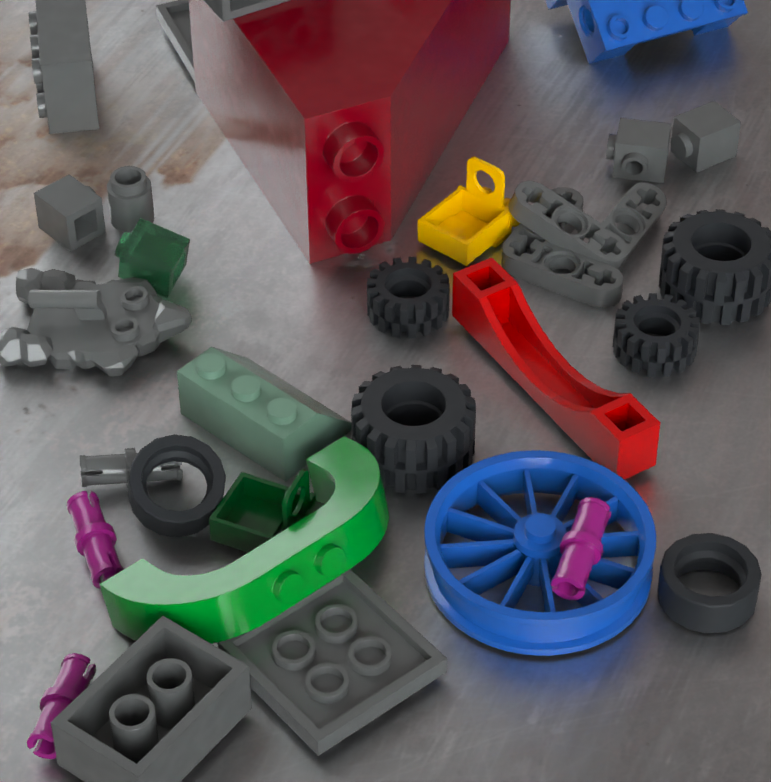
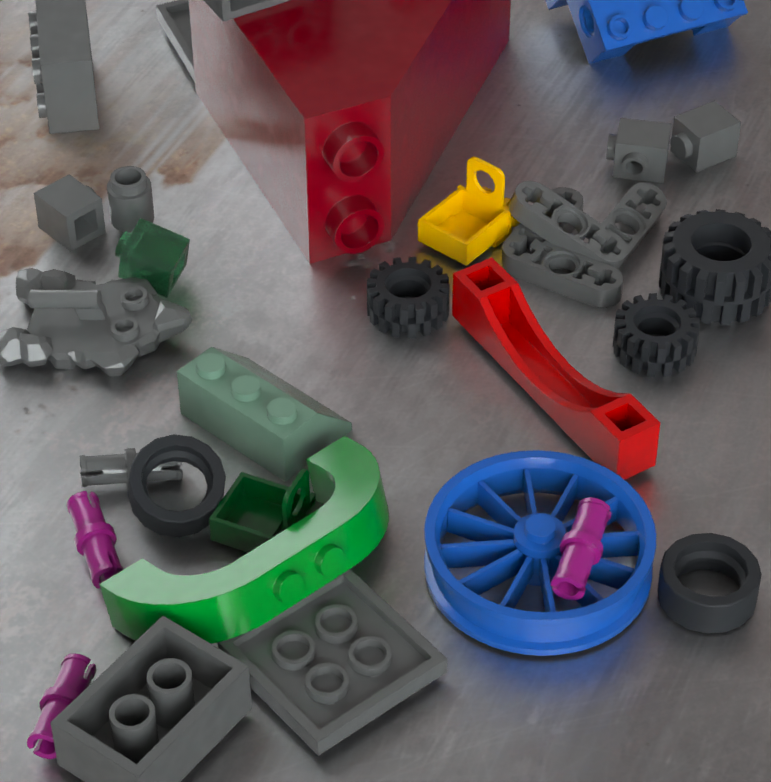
black tyre [351,365,476,494] -> none

